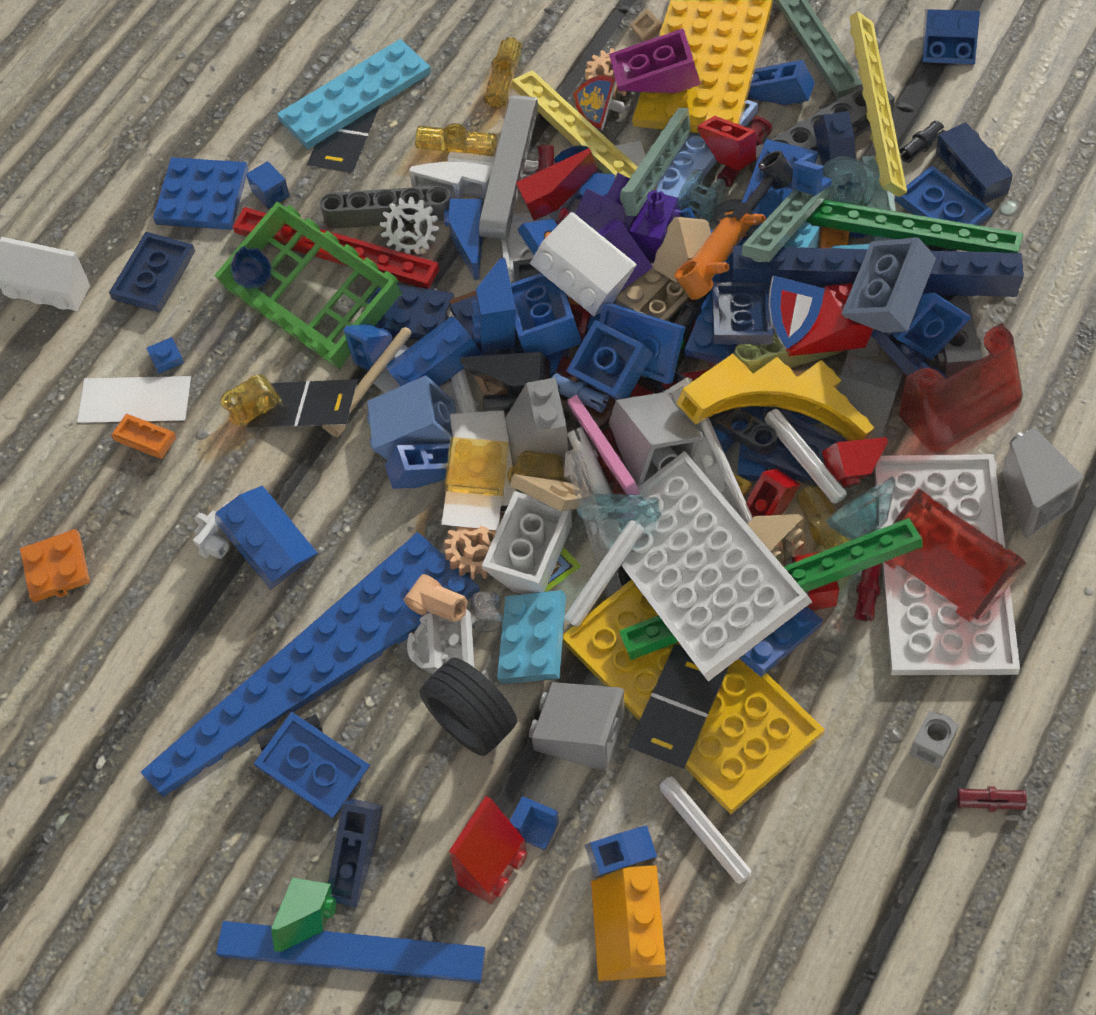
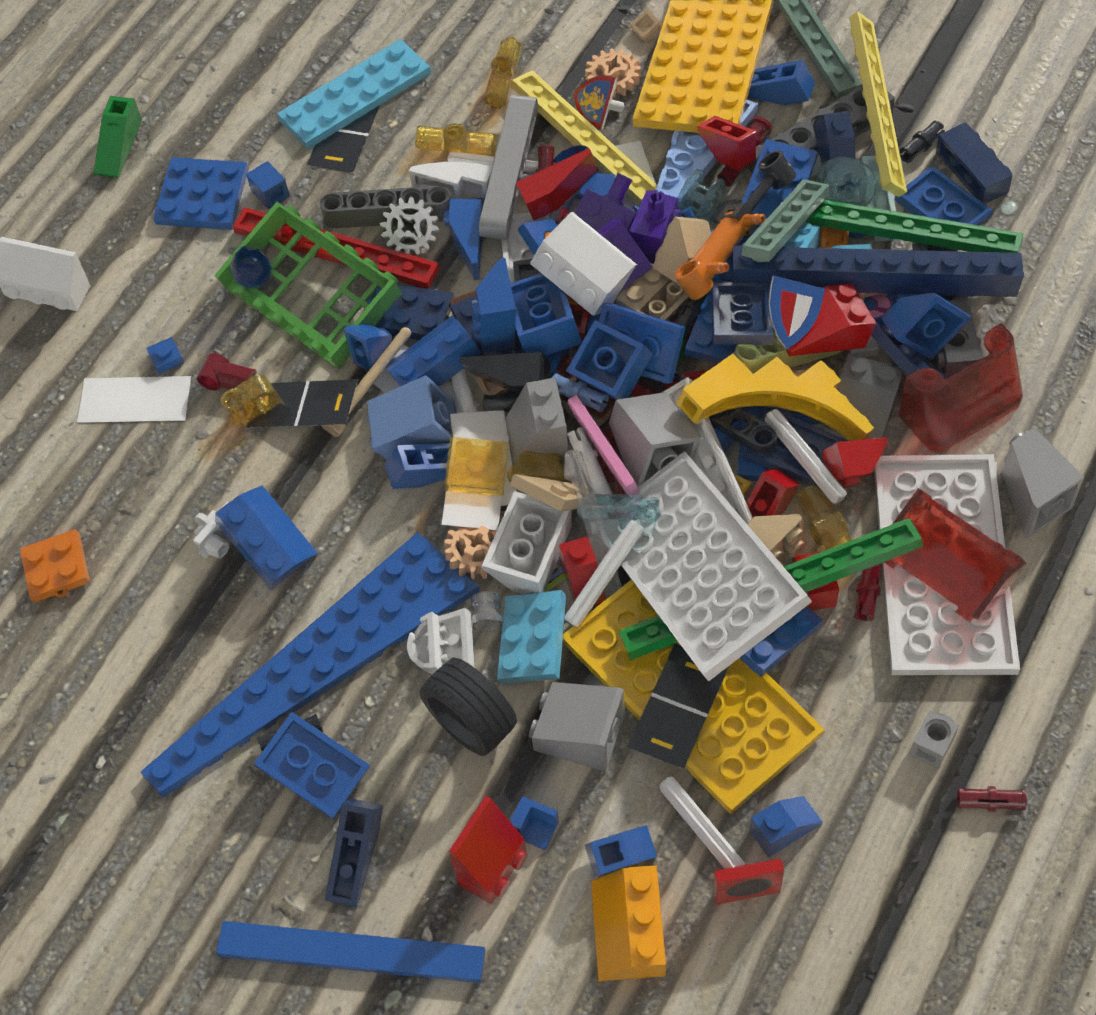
dark blue plate [109,232,195,313] -> none
orange plate [111,413,177,460] -> none
slope [271,878,336,952] -> none
light nougat piece [403,574,468,622] -> none
magenta slope [609,28,701,93] -> none
sand green plate [620,108,692,216] -> none
blue panel [791,153,832,196] -> none
clear light blue slope [826,476,896,541] -> none
sand blue slope [842,238,936,333] -> none
blue slope [923,9,980,64] -> none
none -> green slope [93,96,142,178]
none -> dark red piece [196,353,257,394]
none -> red slope [559,536,606,609]
none -> red tile [713,858,784,905]
none -> blue slope [750,796,823,858]

